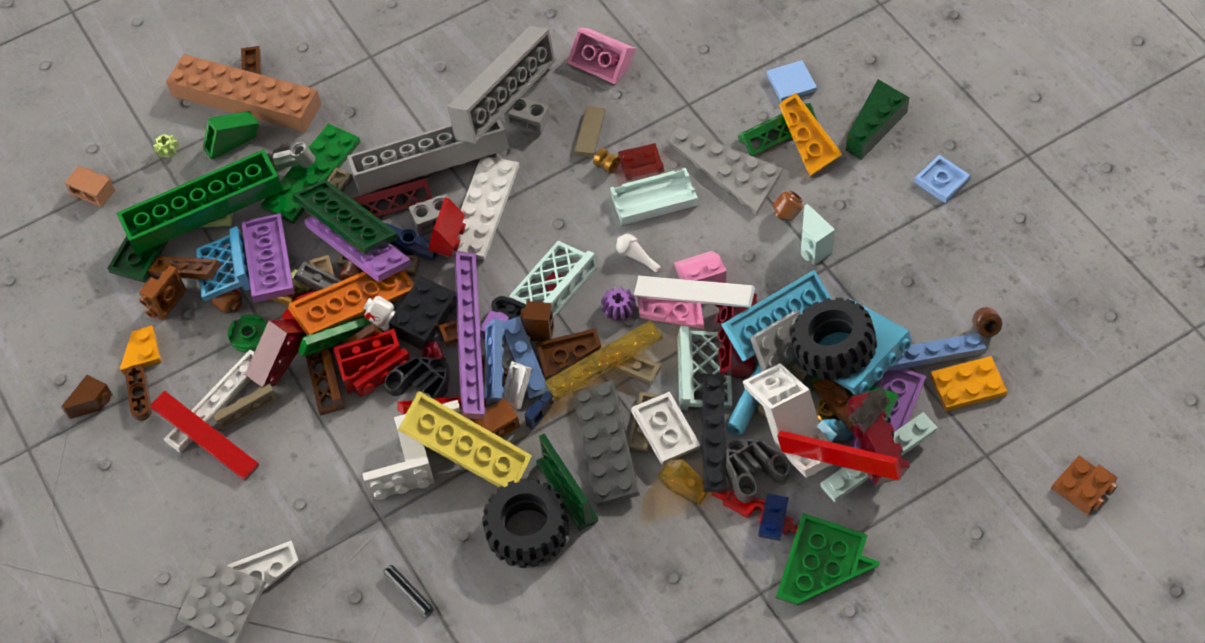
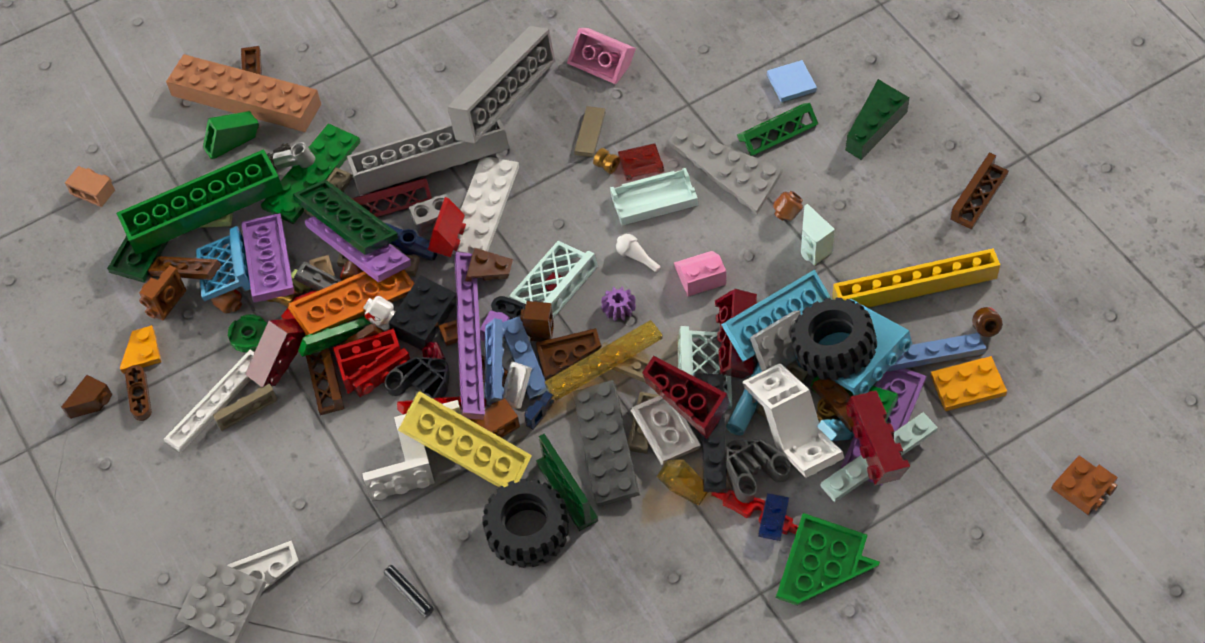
red tile [150,390,259,481] -> none
yellowish green gear [153,134,179,158] -> none
light grey brick [505,97,550,135] -> none
white tile [634,276,755,308] -> none
bright pink wing [638,298,704,329] -> none
red tile [777,430,902,480] -> none
light orange wing [779,93,842,177] -> none
clear smoke hinge [848,386,891,433] -> none
light blue tile [914,155,971,204] -> none
none -> reddish brown wing [465,248,513,282]
none -> dark red wedge [642,355,730,439]
none -> yellow brick [832,248,1000,308]
none -> reddish brown fence [950,152,1009,230]

